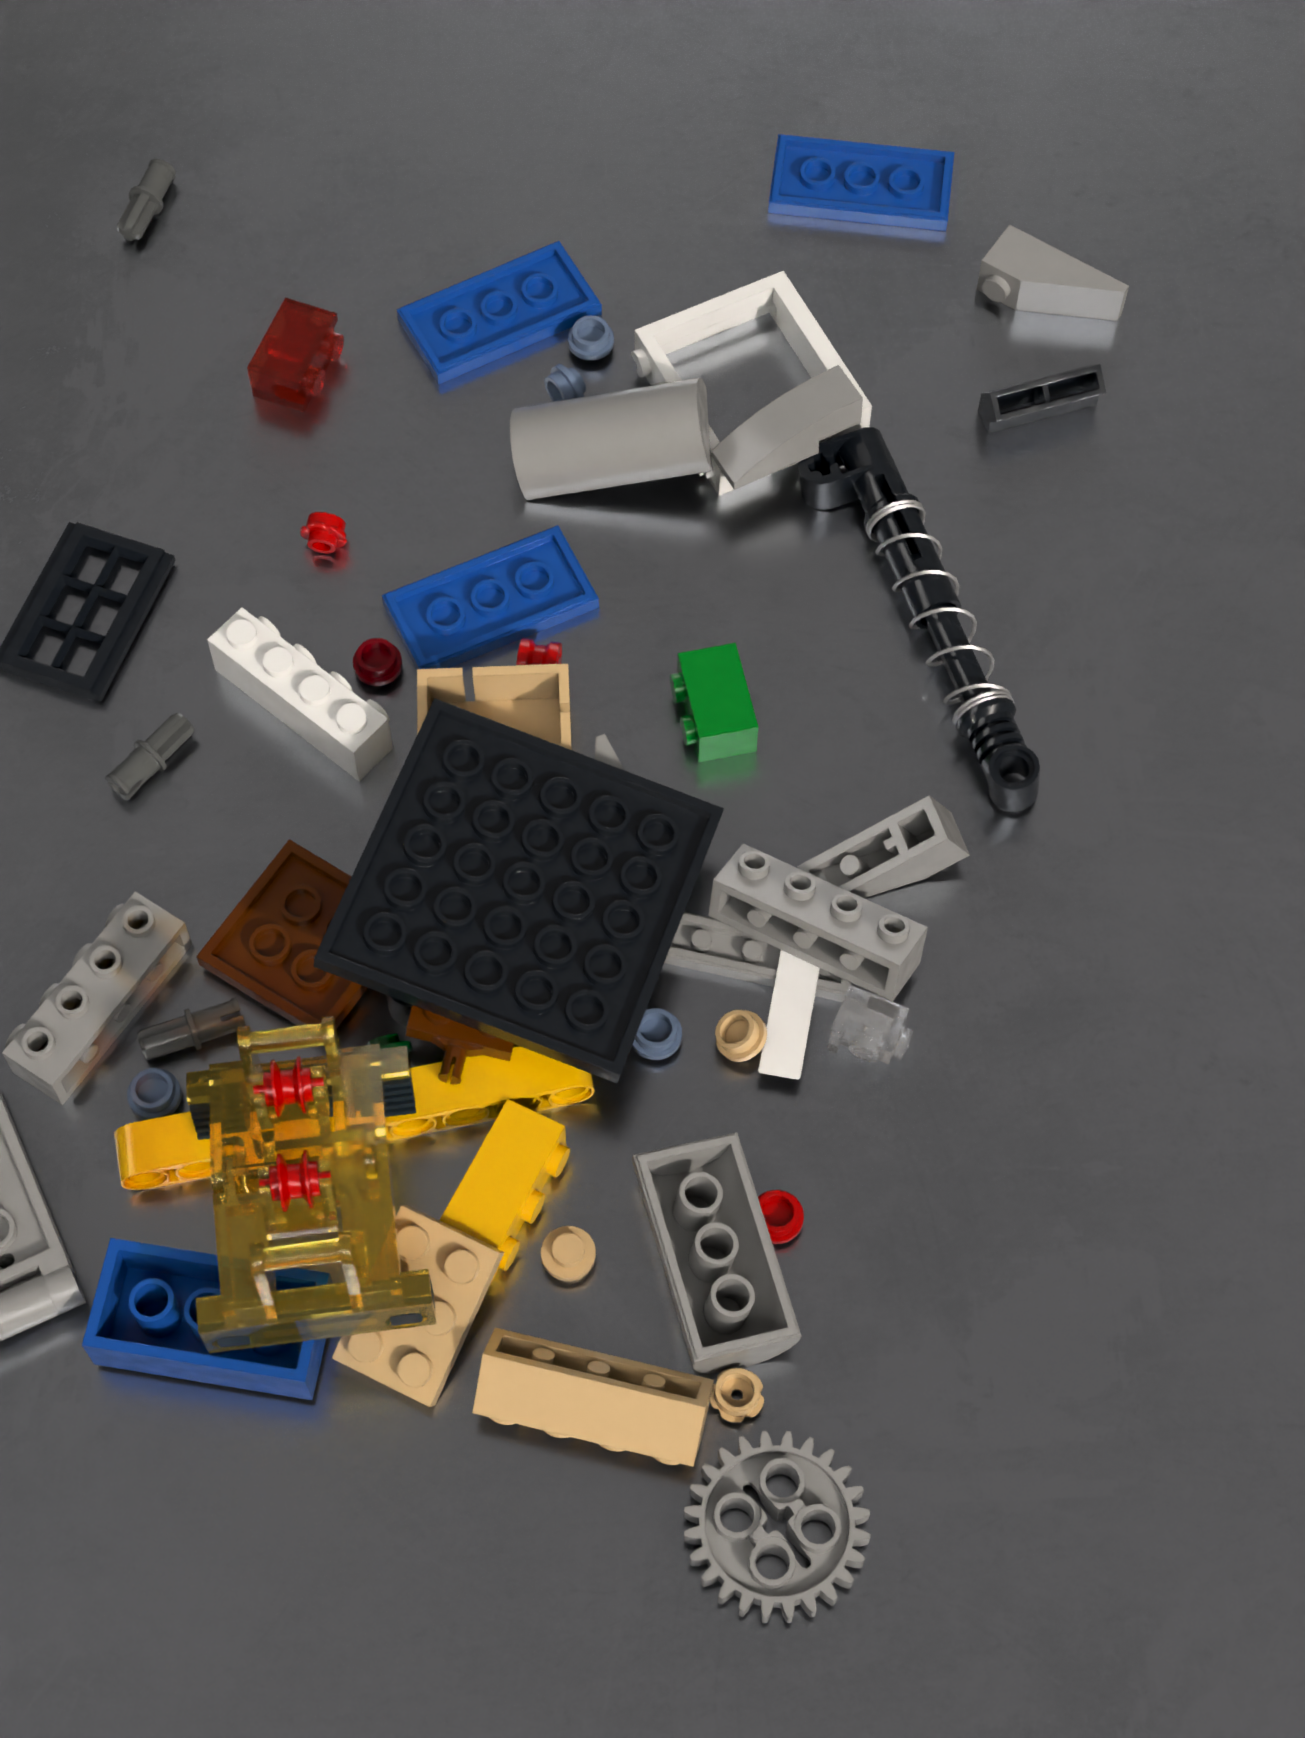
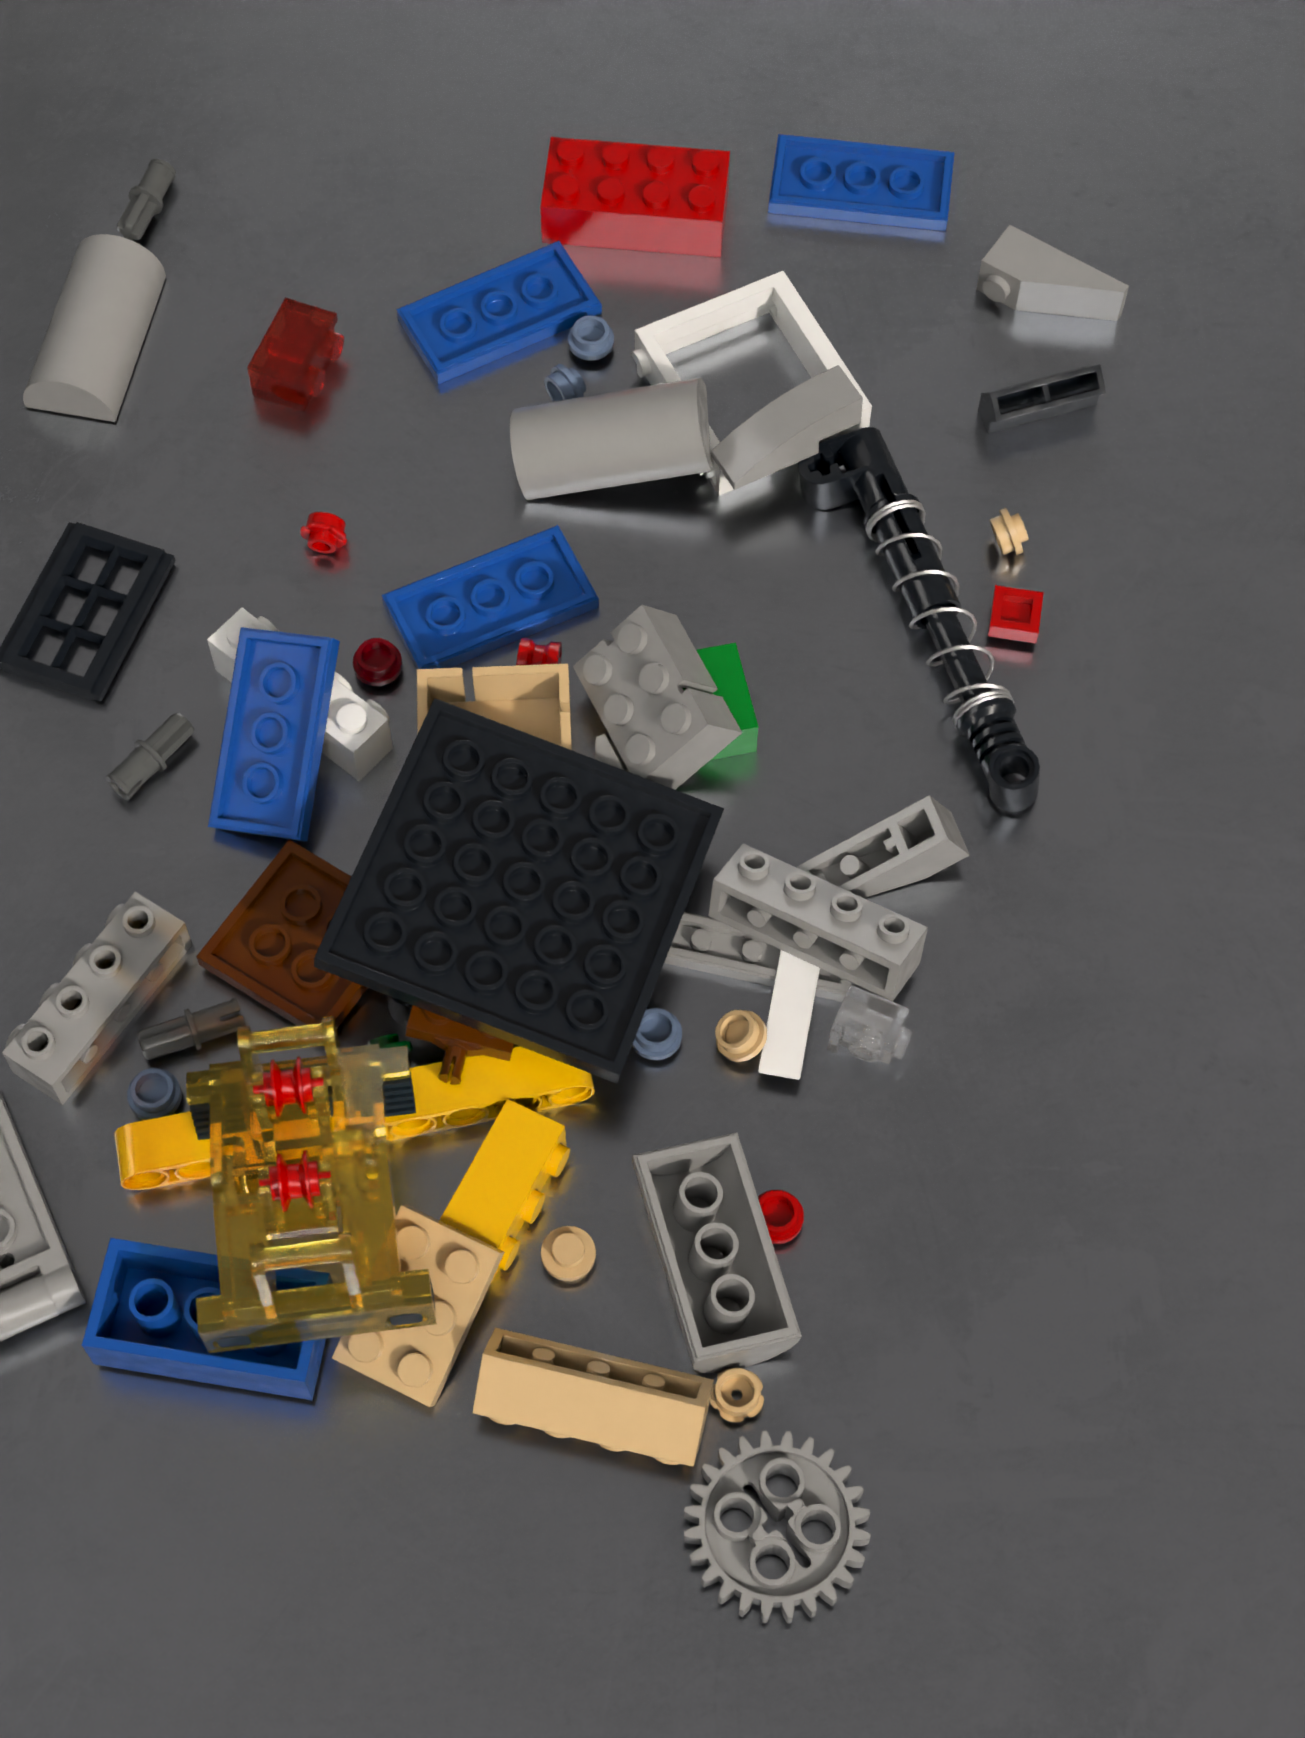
none -> light grey brick [23,234,166,422]
none -> blue tile [208,627,340,842]
none -> red brick [540,137,730,257]
none -> light grey piece [573,605,742,790]
none -> red plate [988,585,1044,644]
none -> tan plate [989,508,1029,555]

